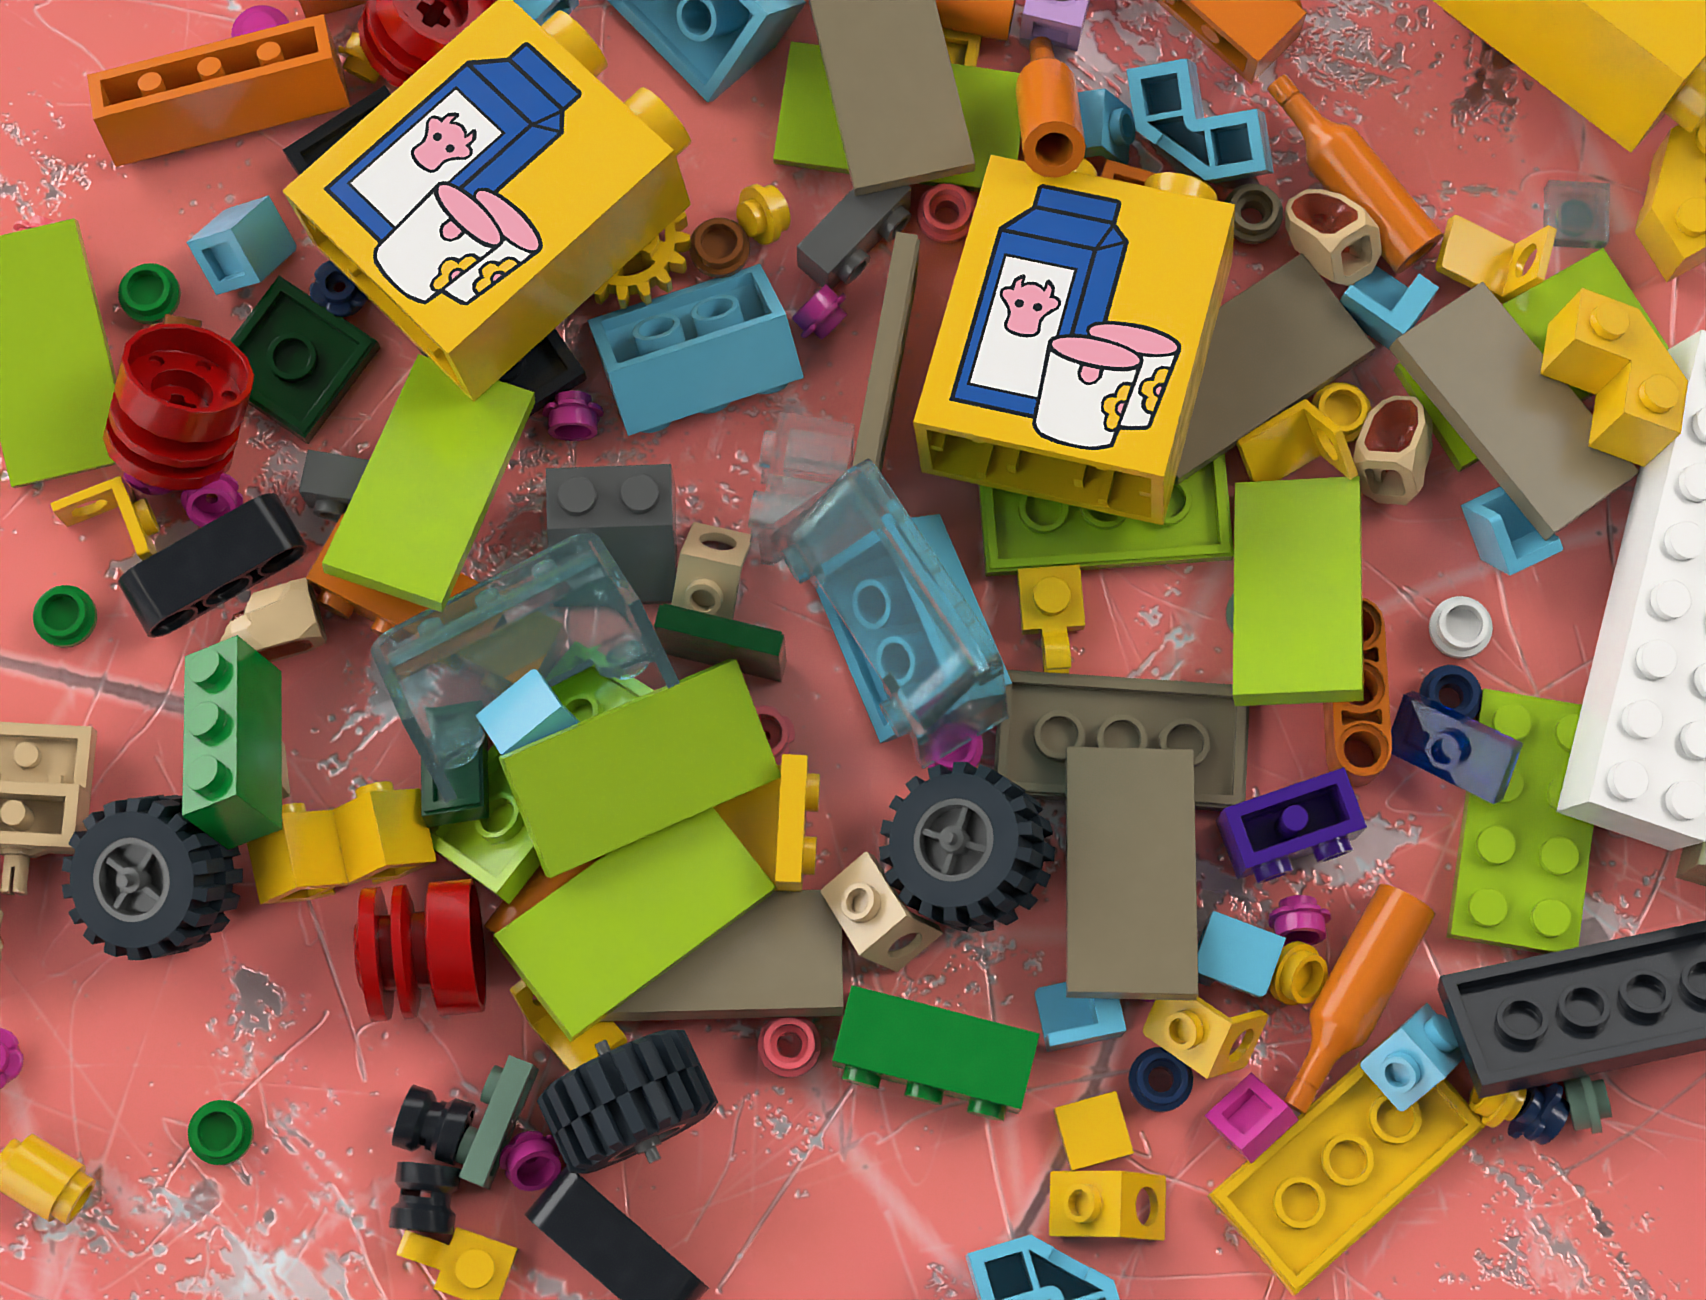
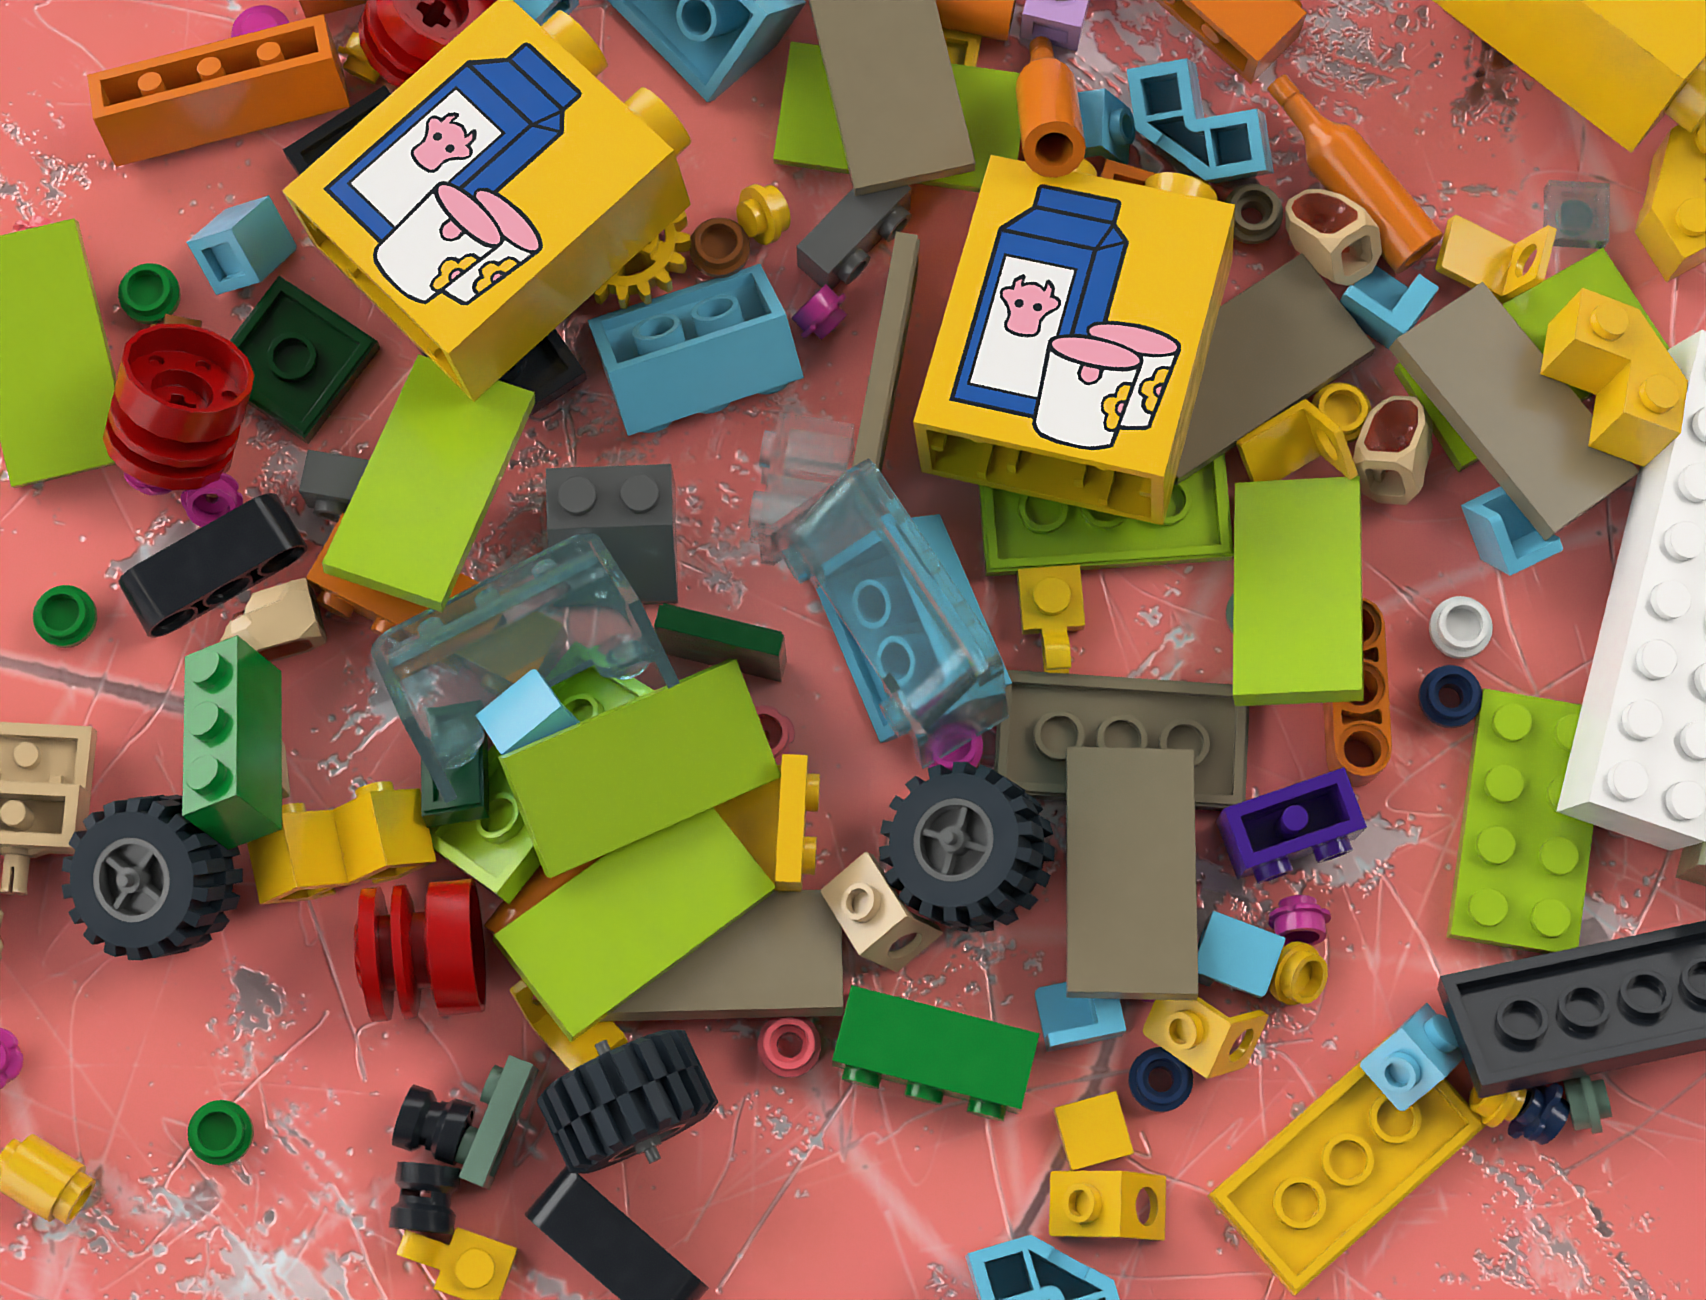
yellow bracket [50,475,160,561] -> none
dark blue plate [309,260,368,317] -> none
dark pink plate [499,1131,561,1191] -> none
dark pink plate [542,391,604,441] -> none
tan bracket [671,522,753,620] -> none
coral plate [917,183,976,244] -> none
dark pink plate [1204,1072,1298,1164] -> none
orange piece [1283,883,1435,1115] -> none
clear blue plate [1391,691,1523,804] -> none

